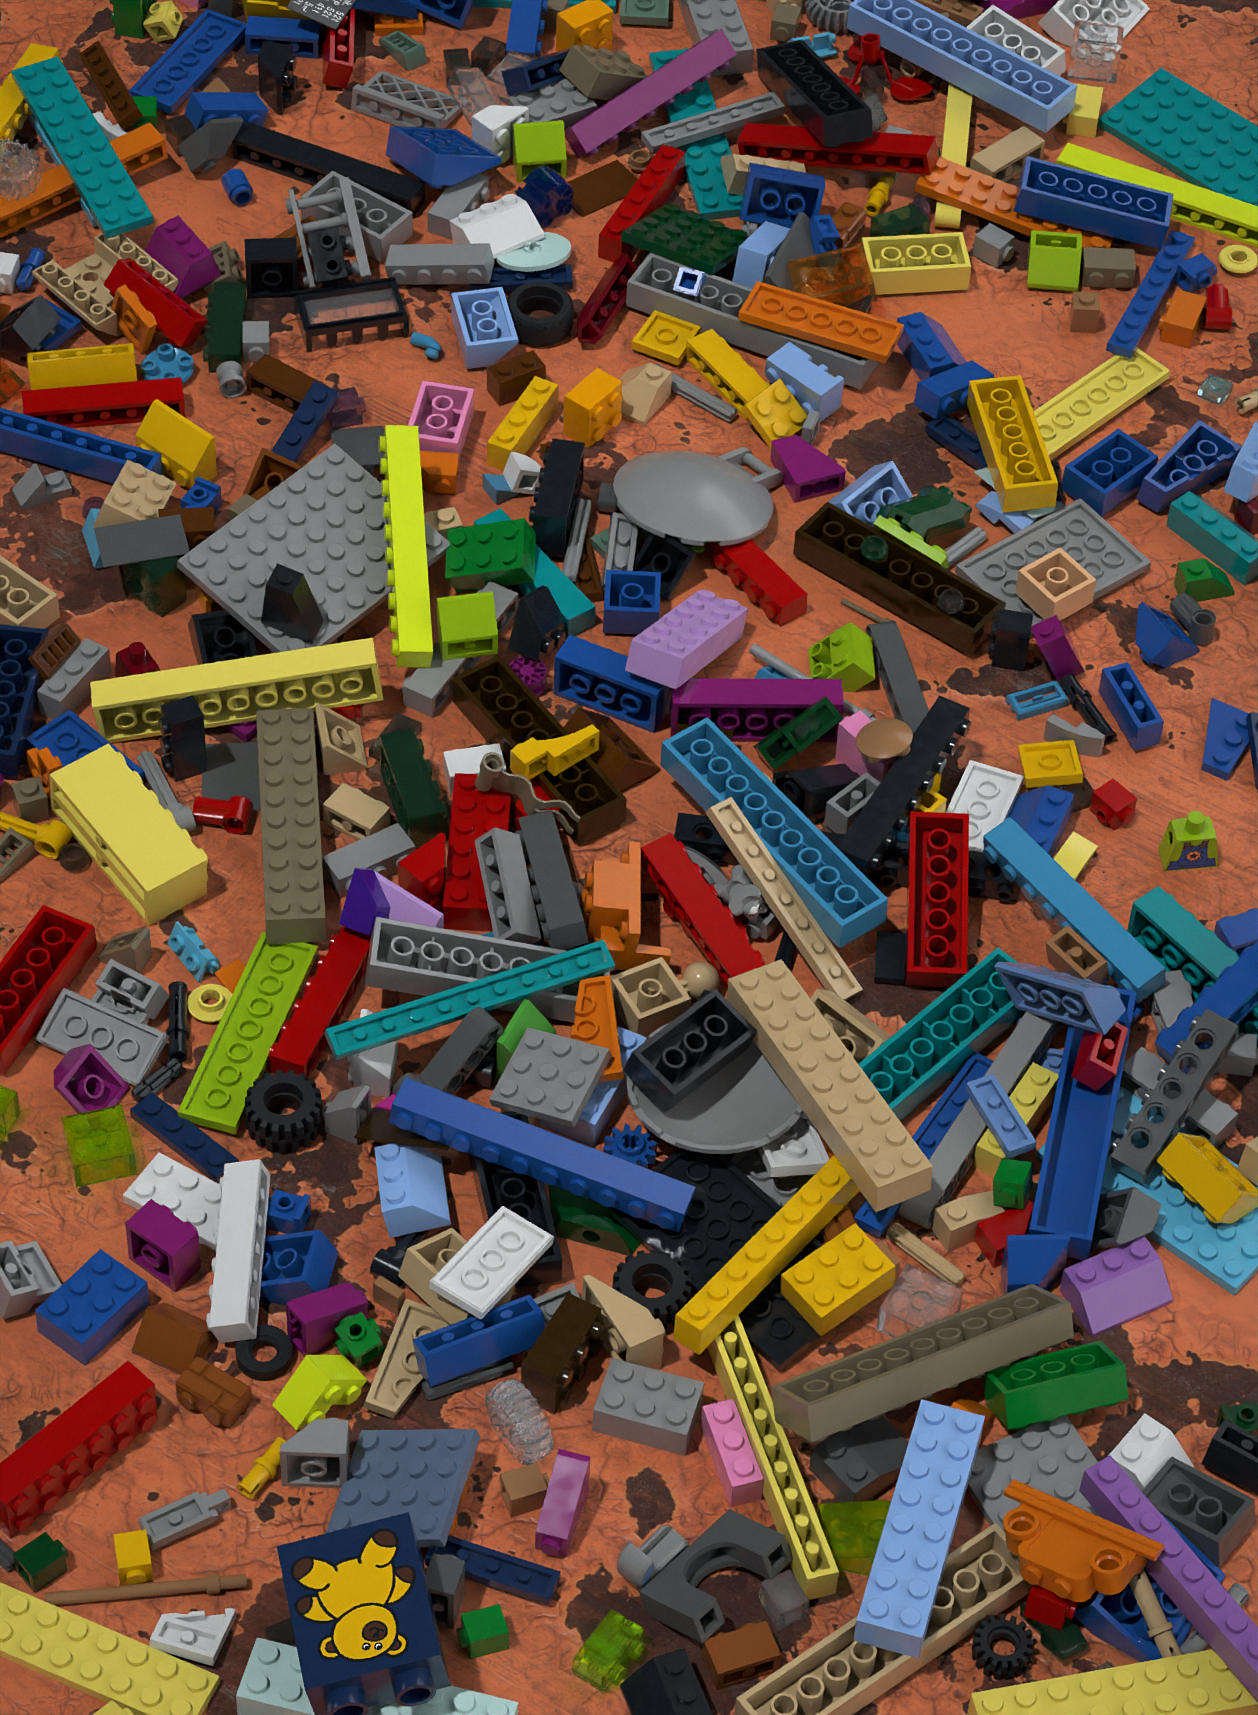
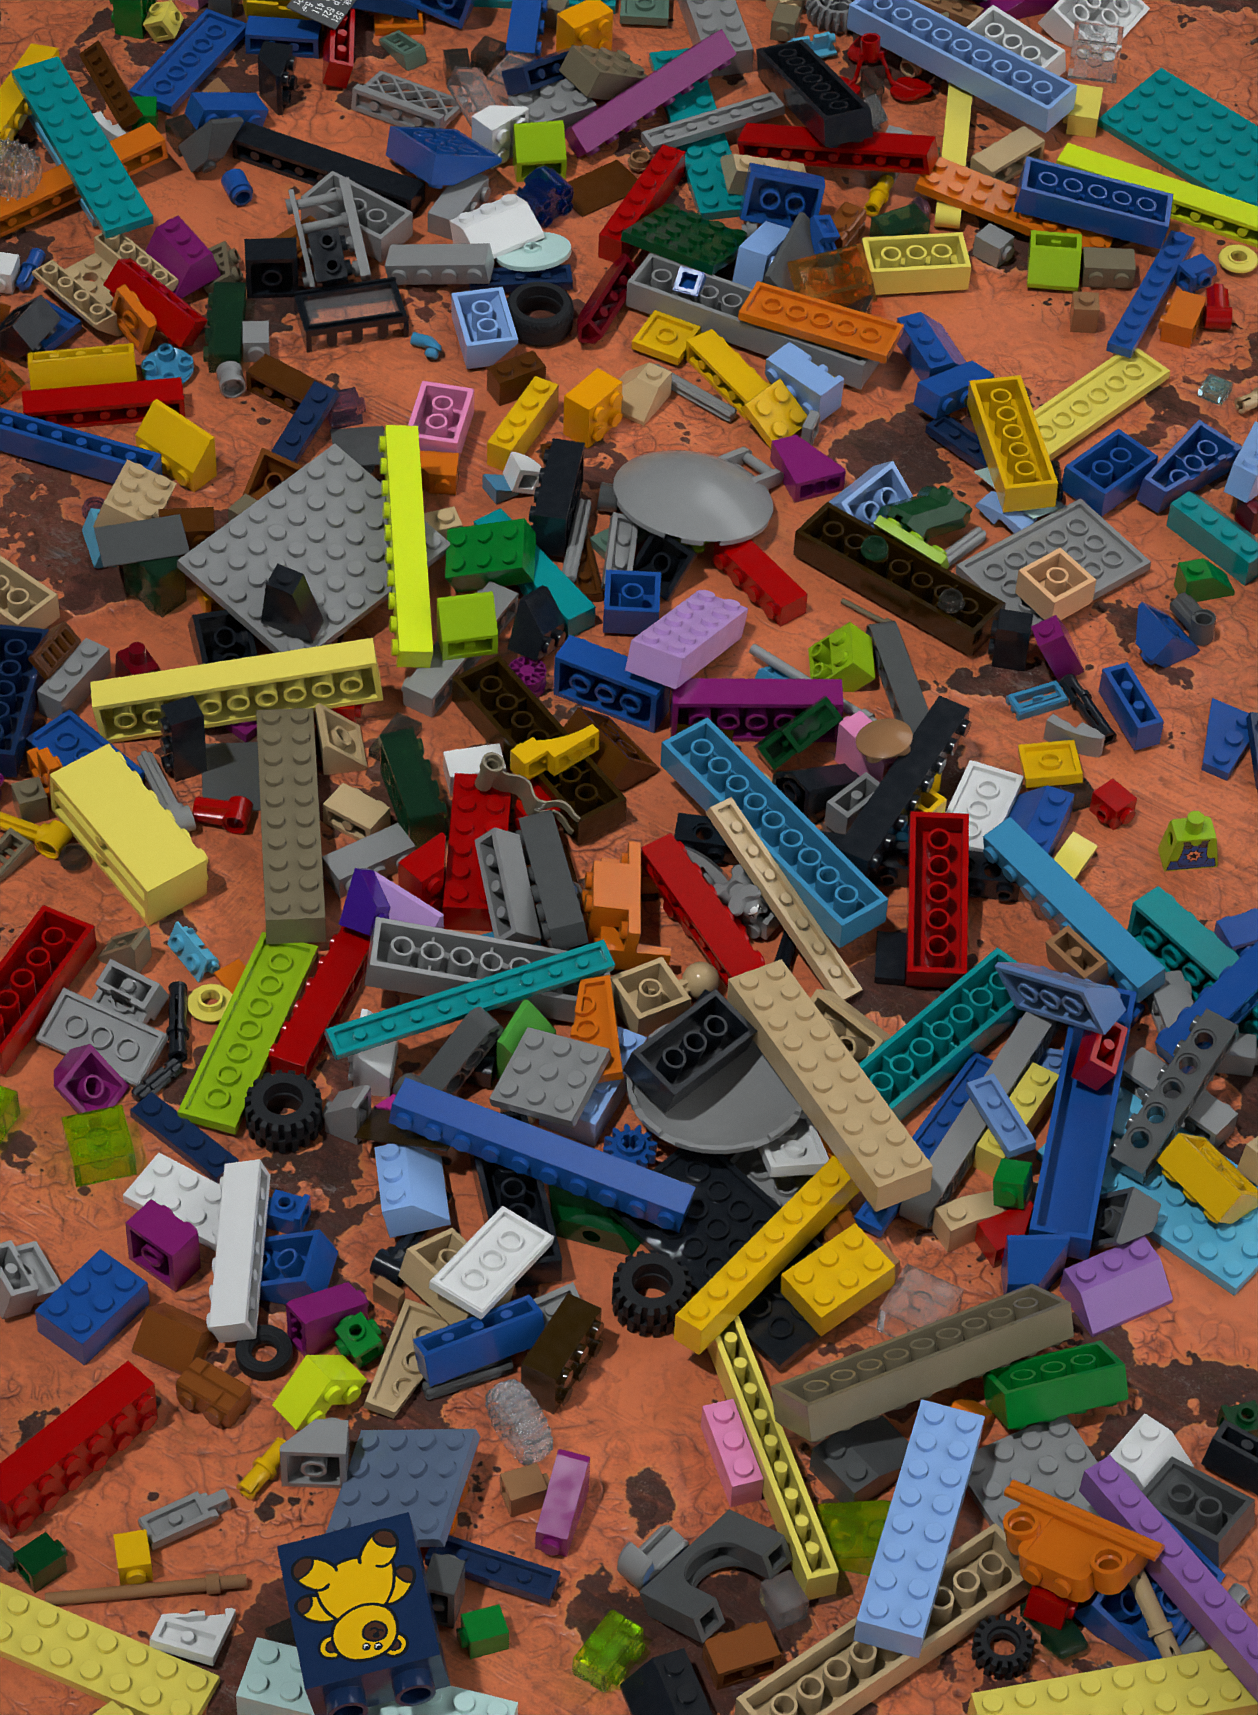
light grey slope [12,463,73,510] -> none
blue brick [180,477,222,514] -> none
tan slope [582,1274,665,1370] -> none
light grey brick [592,1358,704,1456] -> none
tan axle [886,1223,965,1288] -> none

